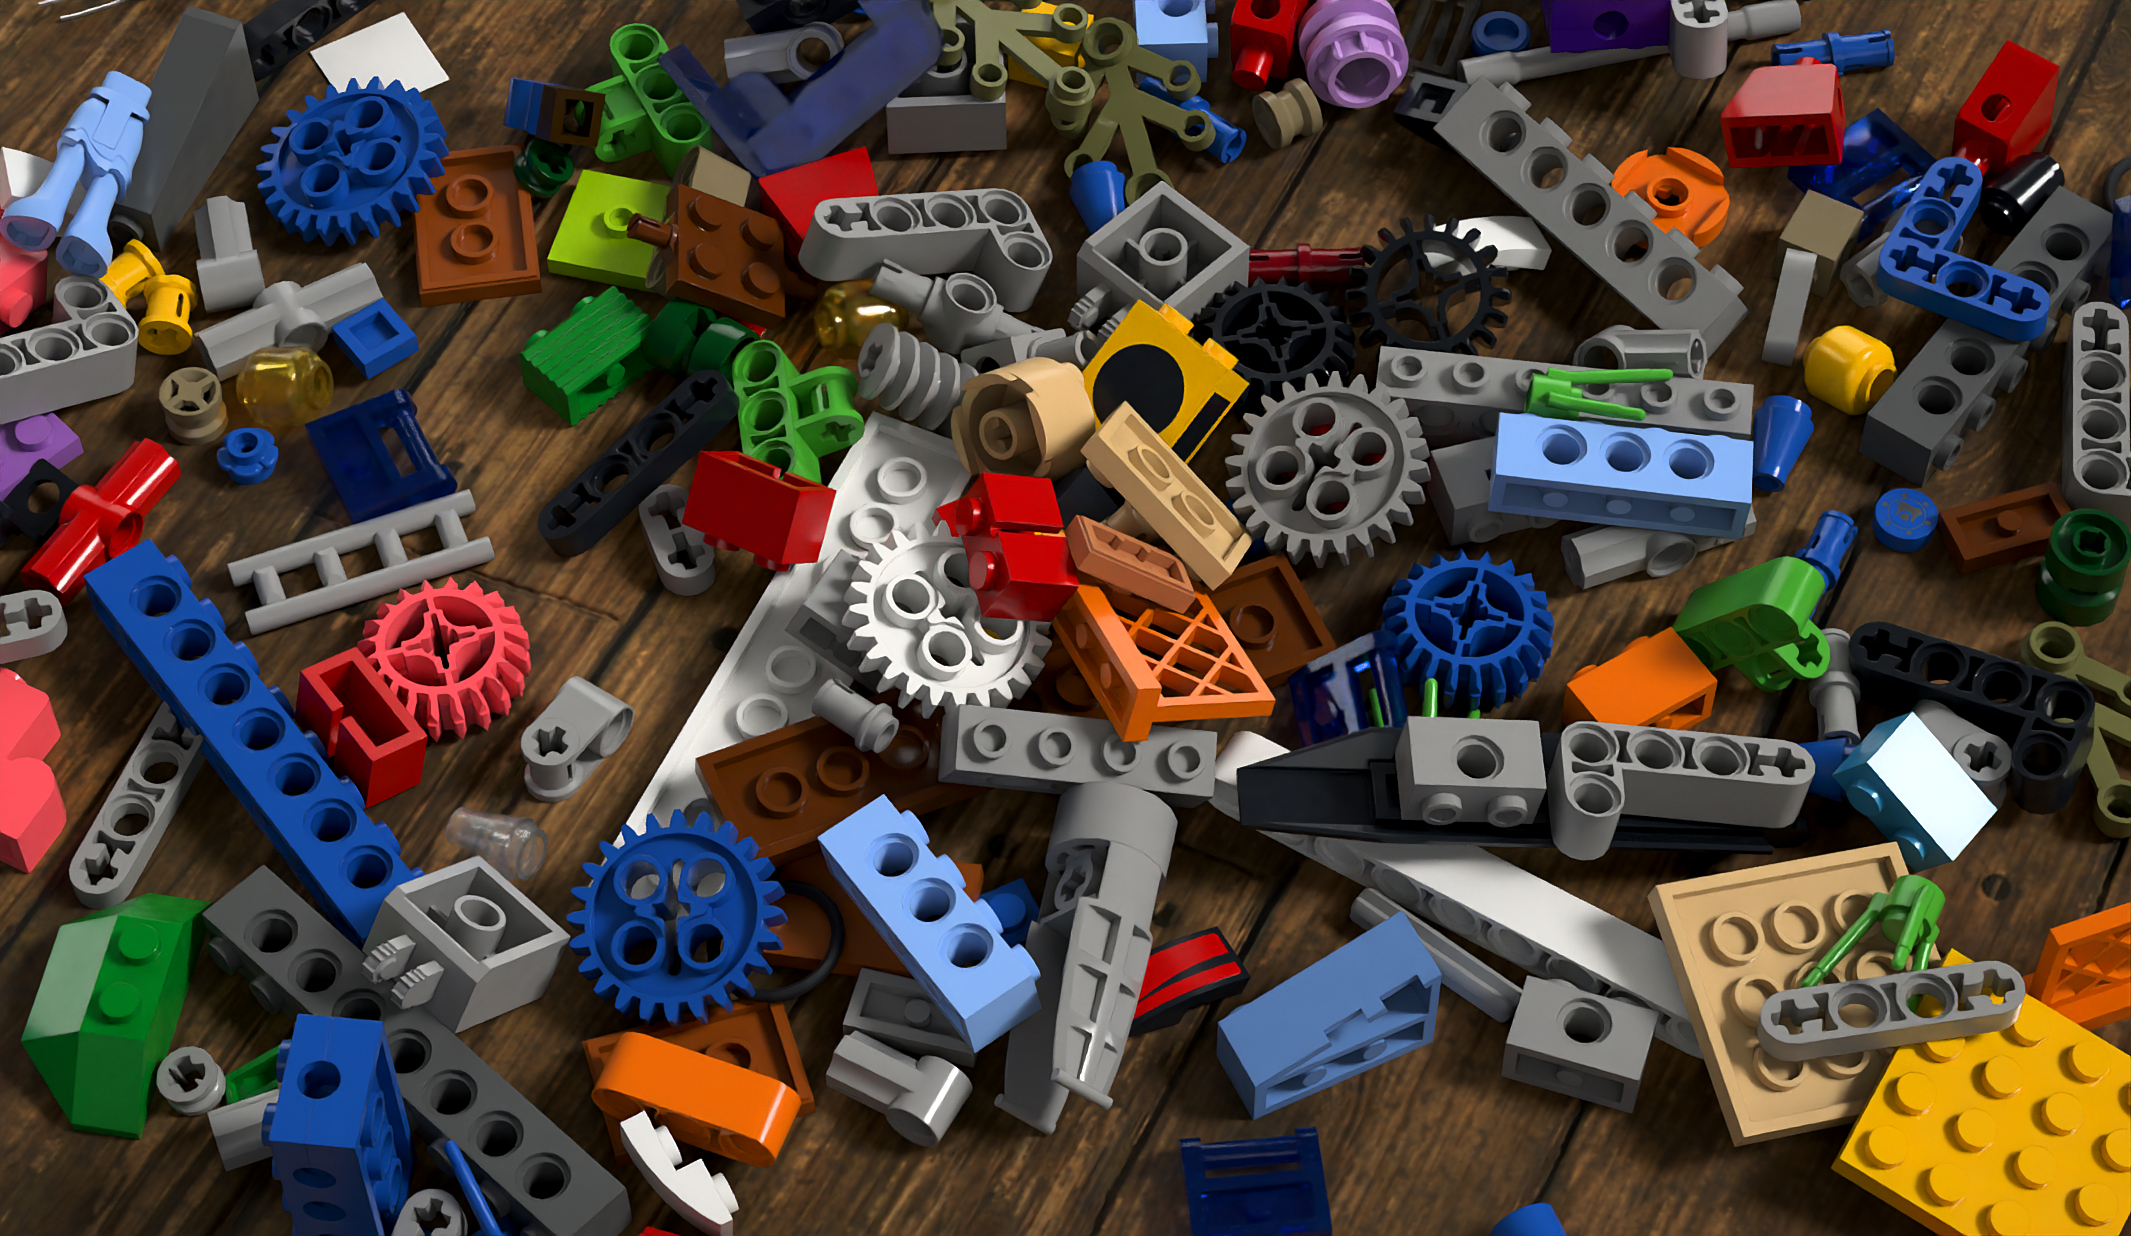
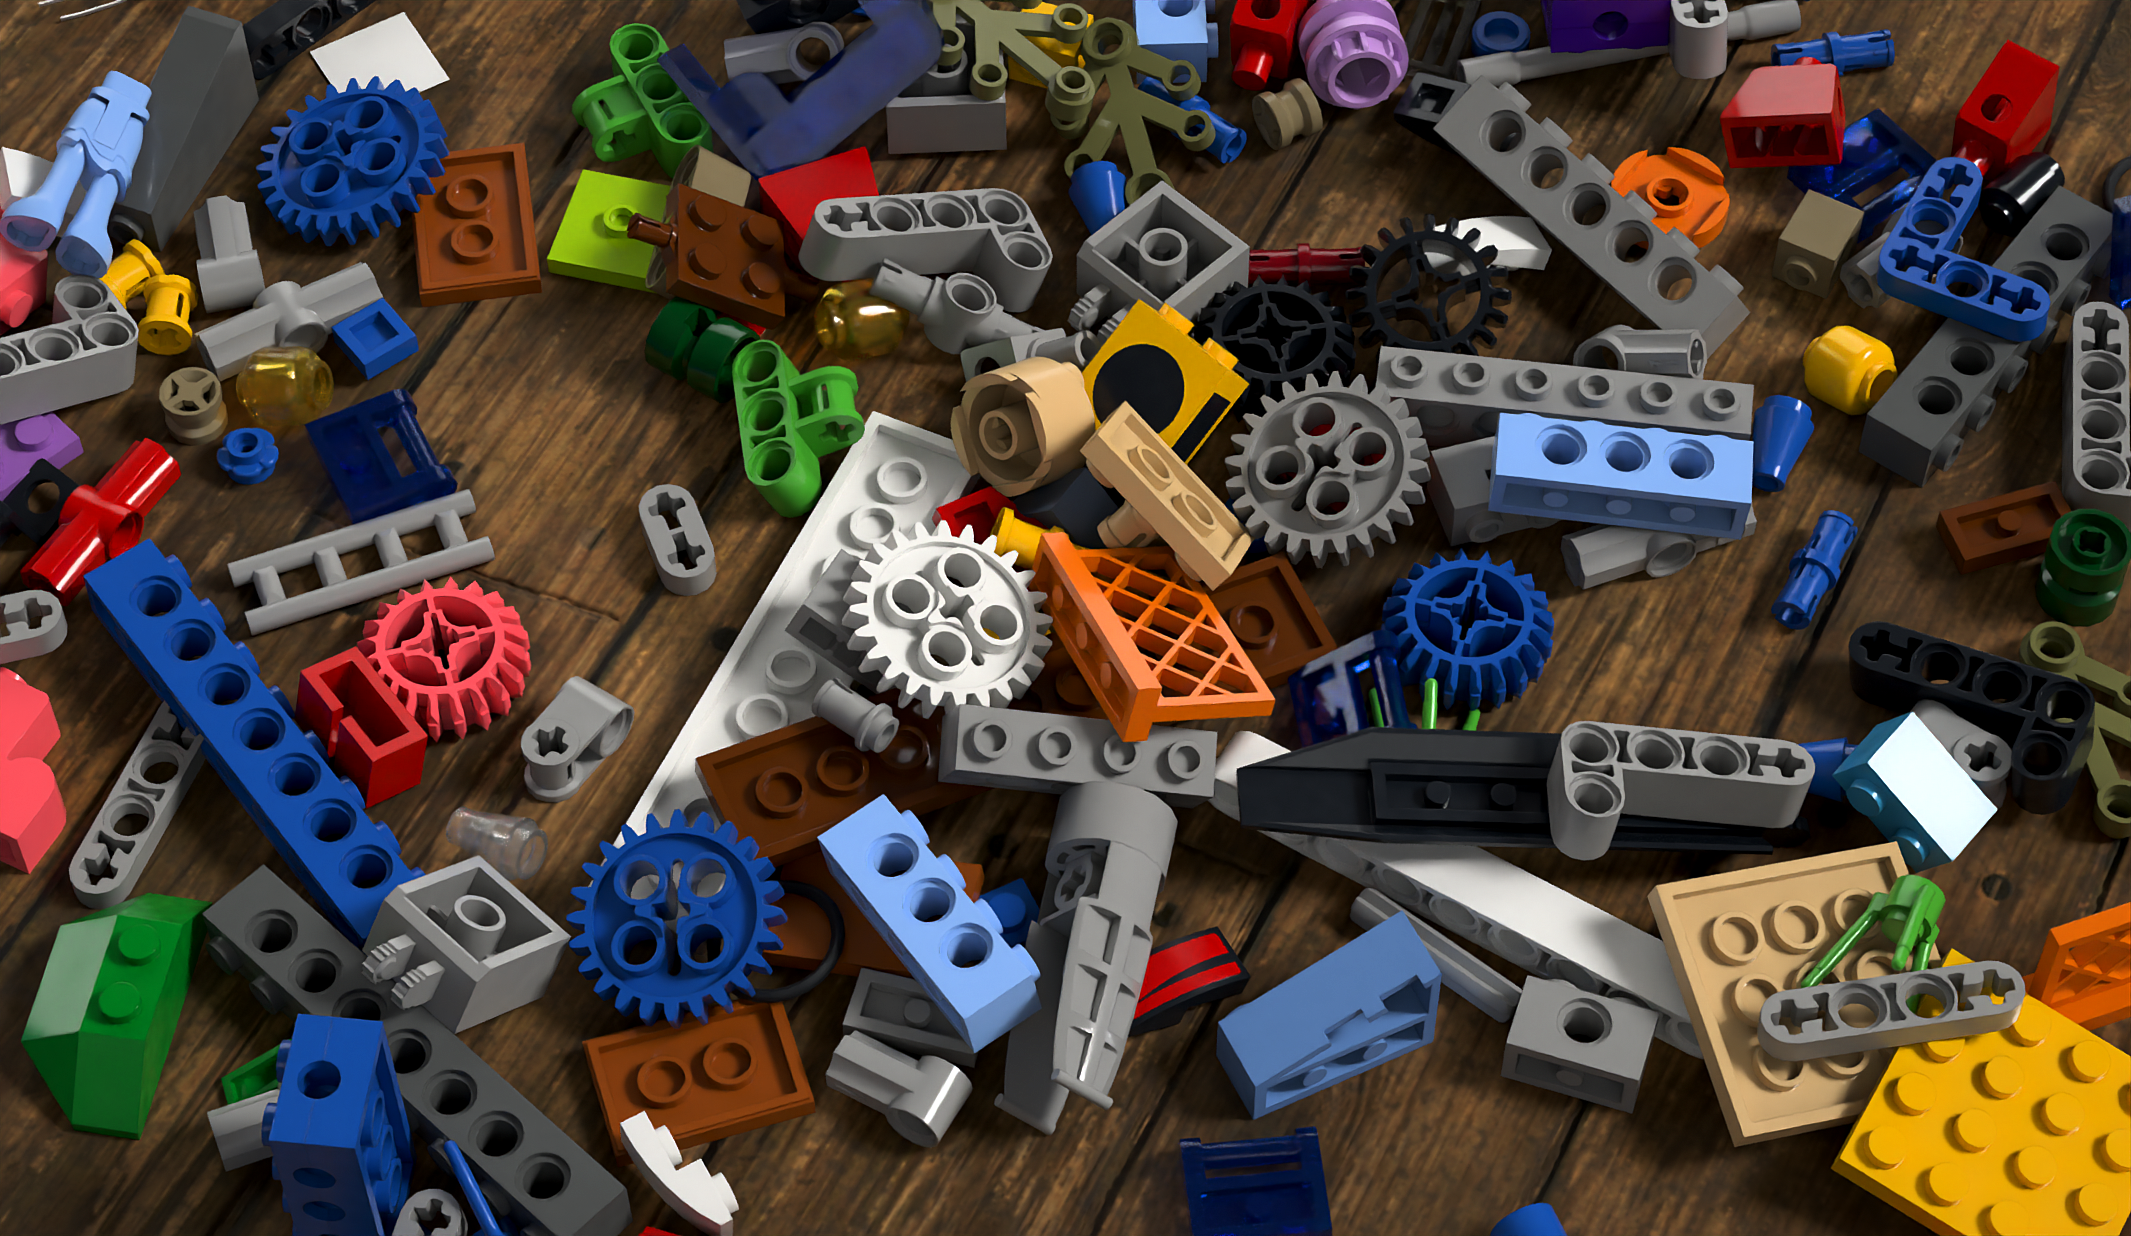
light grey bush [156,1046,226,1116] -> none
dark brown leg [503,78,606,147] -> none
dark green bush [513,138,574,198] -> none
green brick [519,286,655,426] -> none
black beam [537,369,740,557] -> none
orange beam [591,1032,802,1167] -> none
red piece [681,451,837,572] -> none
light grey piece [857,322,983,440] -> none
red piece [955,472,1080,622] -> none
nougat plate [1064,515,1196,614] -> none
light grey brick [1395,716,1547,827] -> none
bright green plant [1524,367,1673,421] -> none
orange brick [1561,627,1718,730] -> none
bright green piece [1672,556,1830,693] -> none
light grey beam [1761,248,1818,367] -> none
light grey pin [1808,628,1861,745] -> none
blue tile [1872,488,1938,552] -> none

